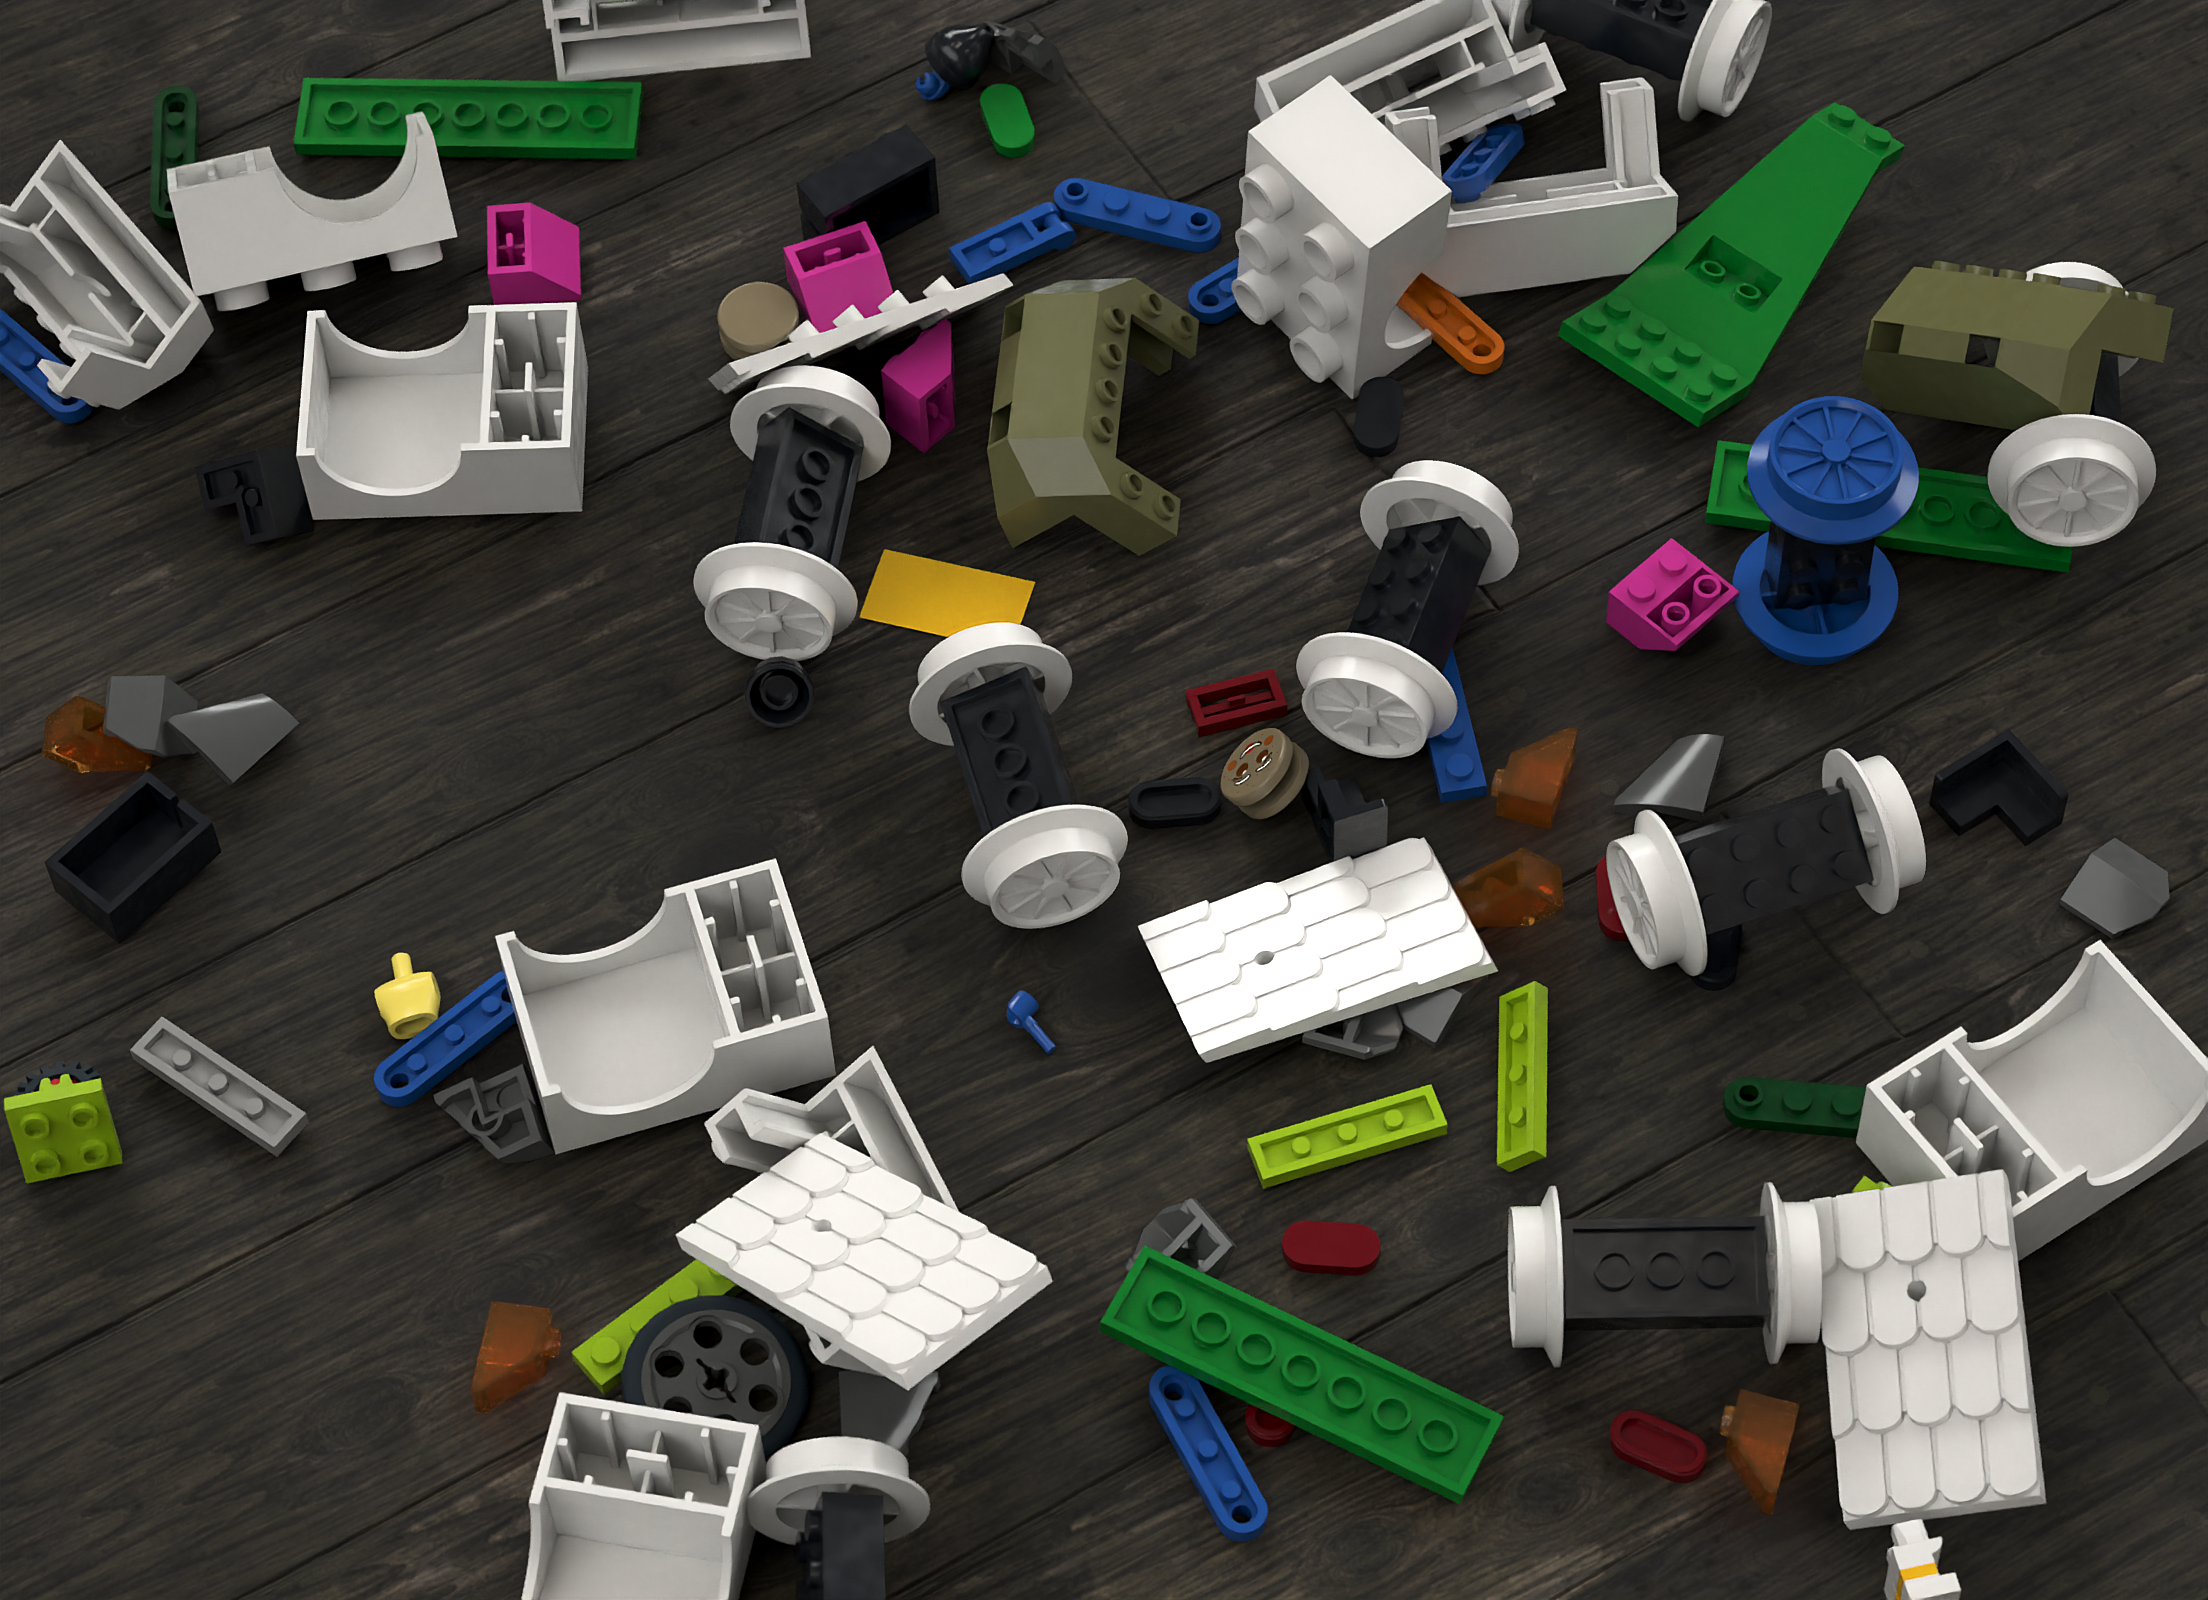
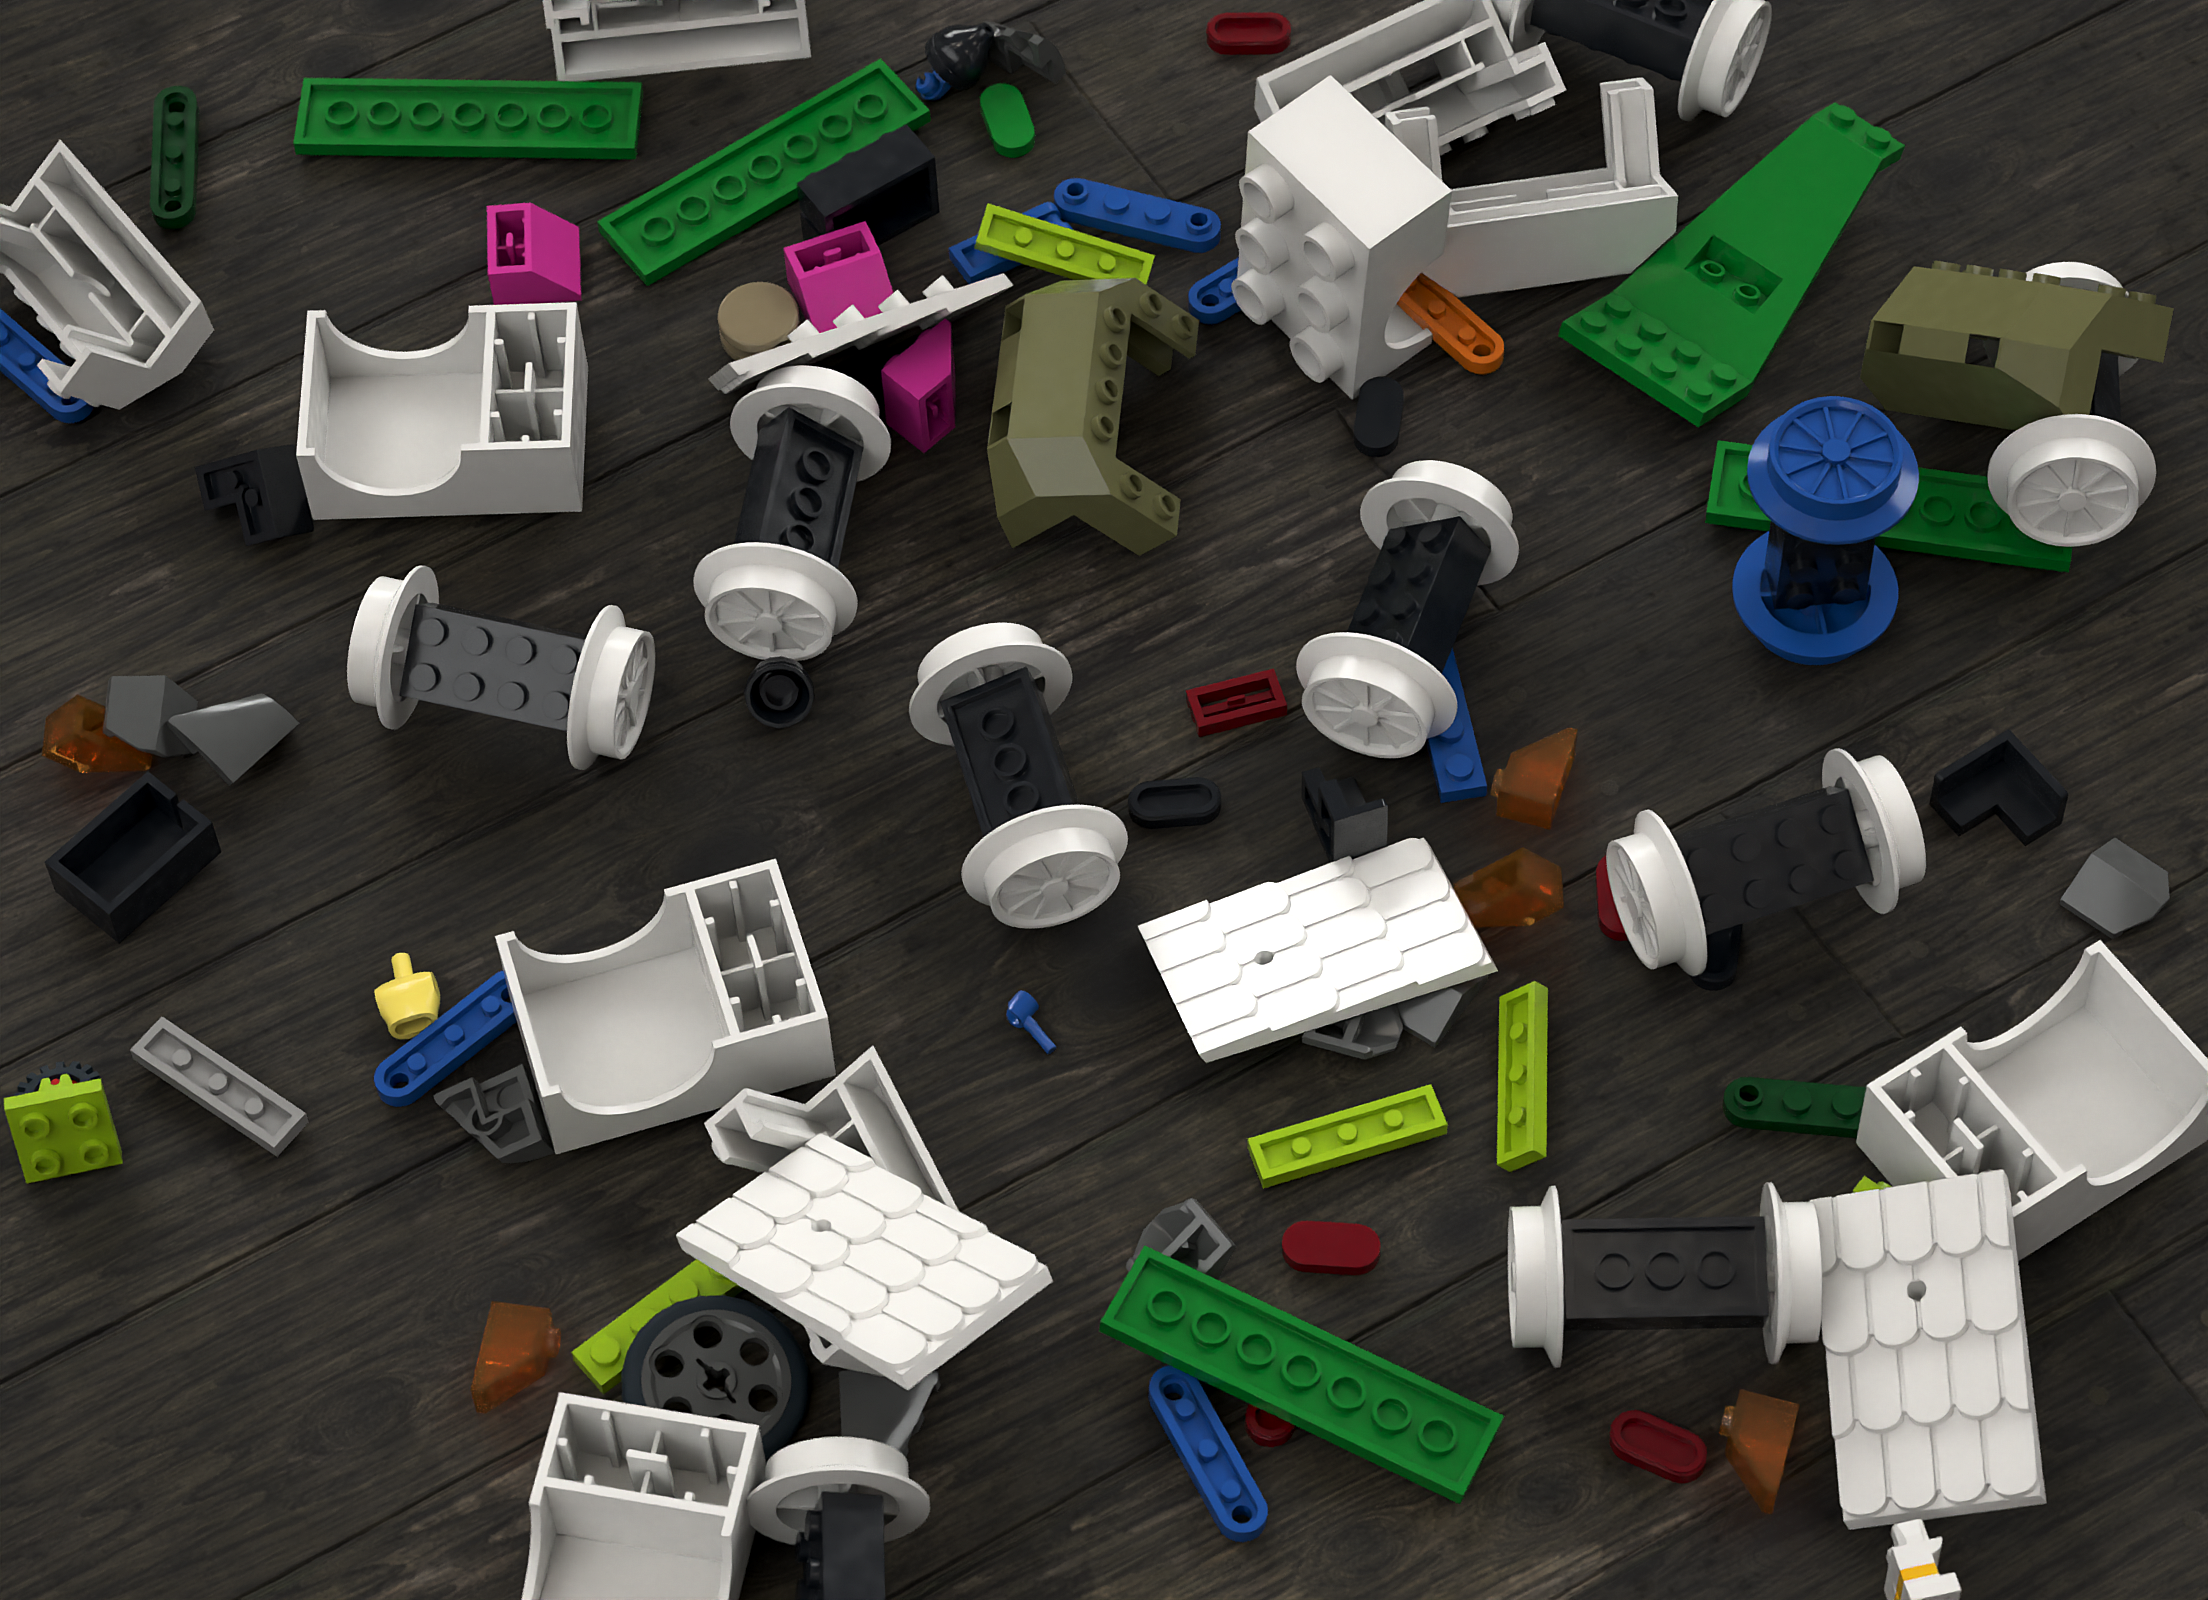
white piece [167,112,457,311] -> none
yellow sticker [859,549,1035,637] -> none
dark tan head [1221,728,1309,819] -> none
blue plate [1442,124,1525,203] -> none
dark pink slope [1606,538,1739,651] -> none
dark grey slope [1613,734,1724,822] -> none
none -> brick [347,565,655,770]
none -> green plate [597,58,931,286]
none -> lime plate [974,203,1155,284]
none -> dark red tile [1206,12,1291,55]

